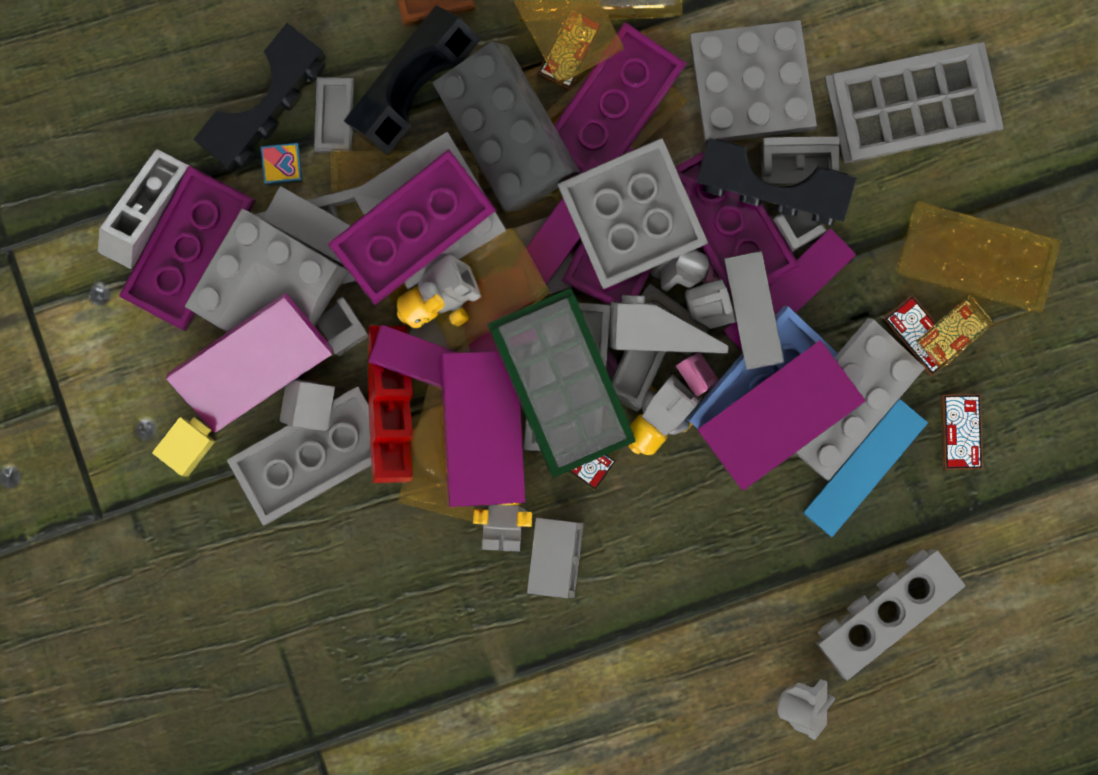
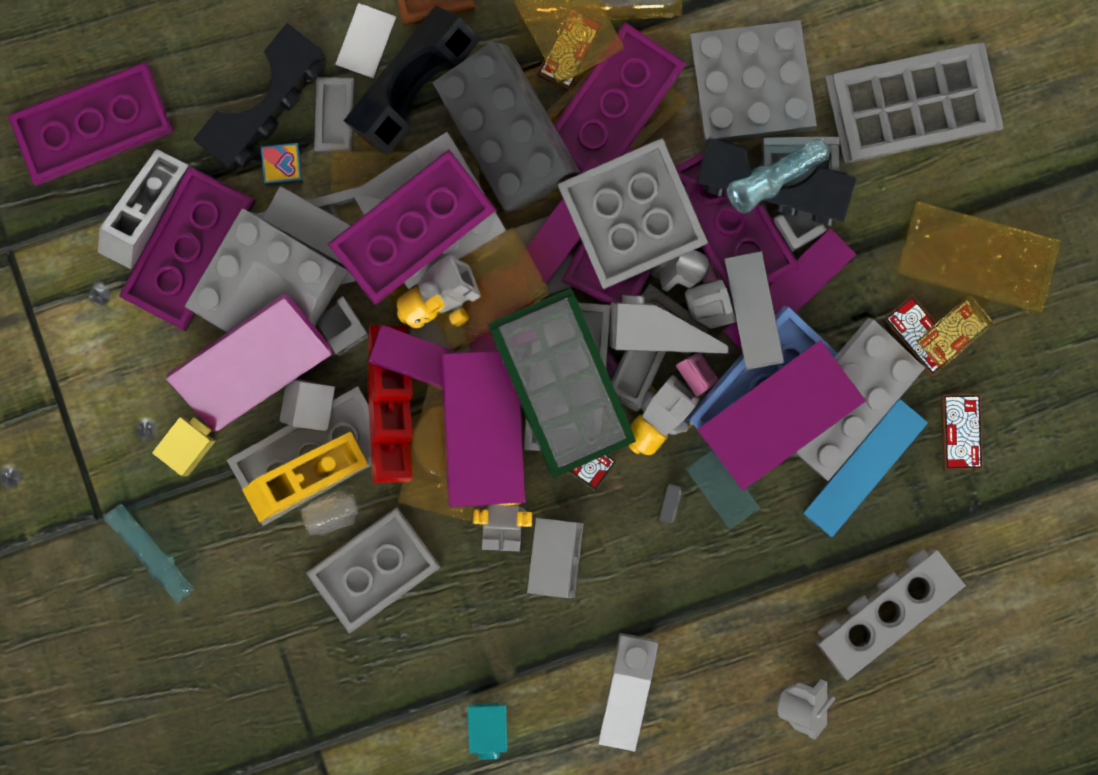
none -> magenta tile [7,62,174,186]
none -> clear light blue pin [103,504,195,604]
none -> yellow slope [242,431,368,523]
none -> clear brick [301,489,360,537]
none -> light grey tile [306,507,441,634]
none -> white sticker [335,3,396,78]
none -> teal brick [468,702,508,759]
none -> slope [598,633,658,752]
none -> dark grey tile [657,484,682,524]
none -> clear light blue tile [686,450,760,530]
none -> clear light blue pin [727,138,830,213]

